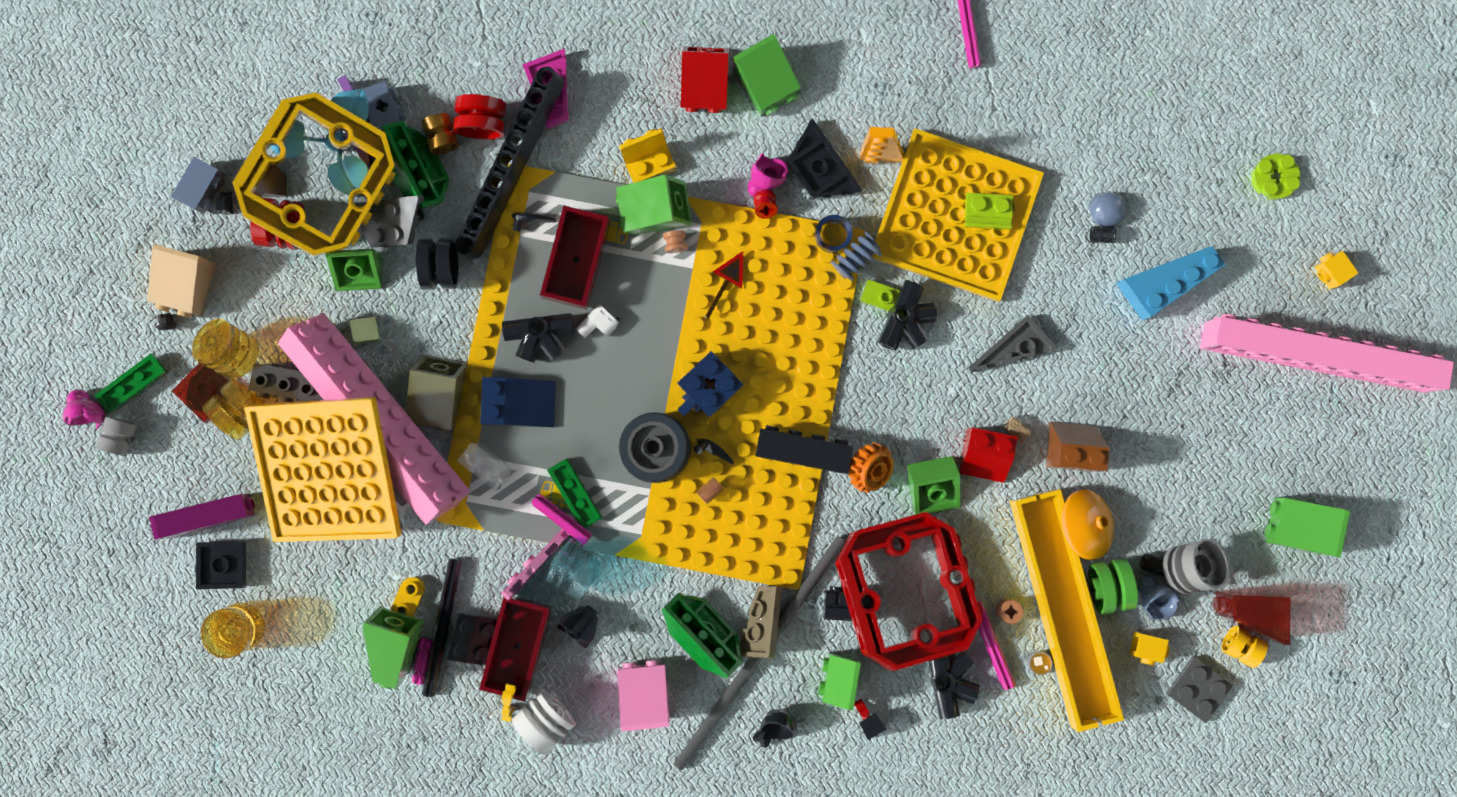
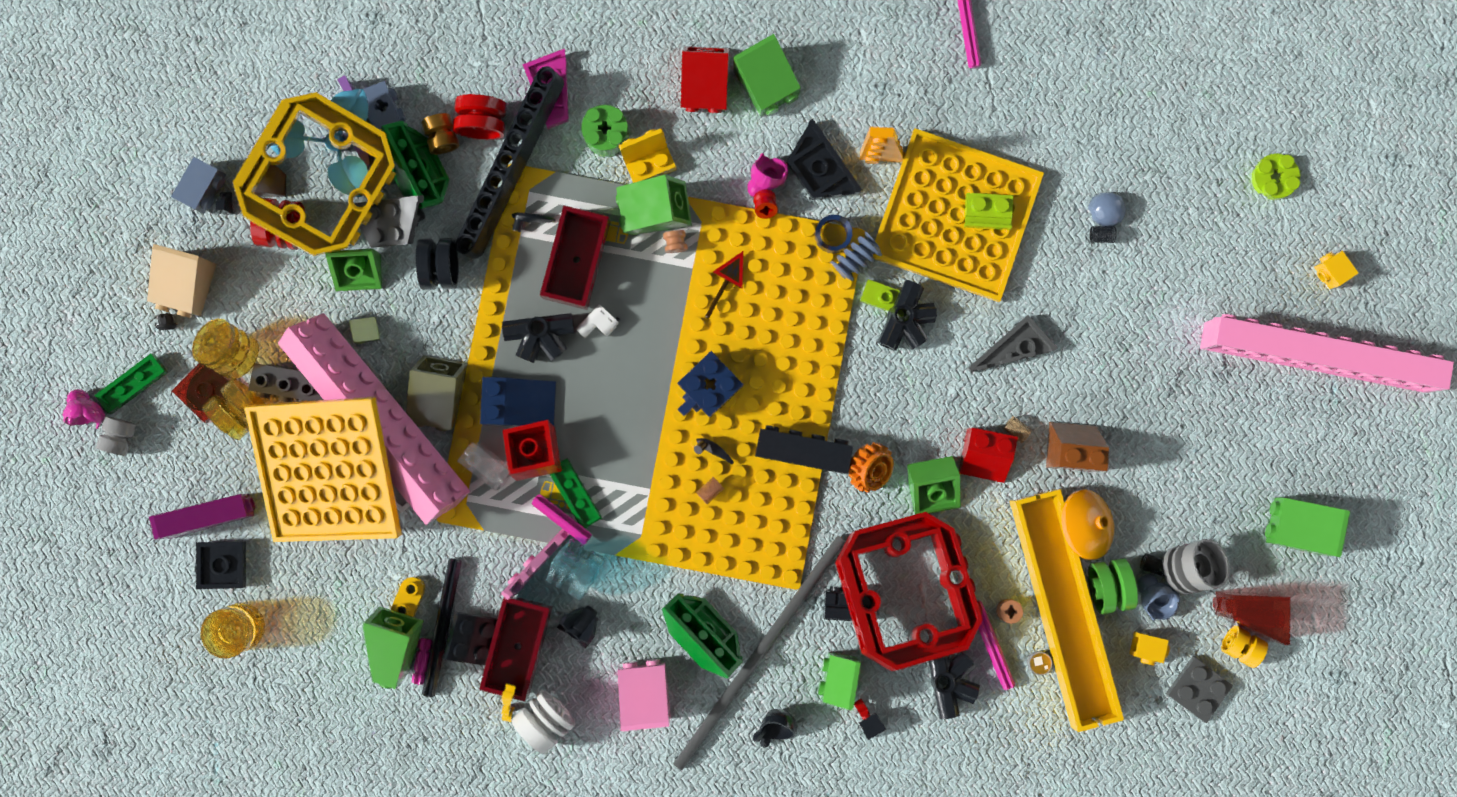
wheel [619,412,691,483] -> none
dark tan wing [739,586,782,659] -> none
dark azure wedge [1116,246,1226,320] -> none
none -> red brick [503,420,562,481]
none -> bright green brick [581,105,629,157]

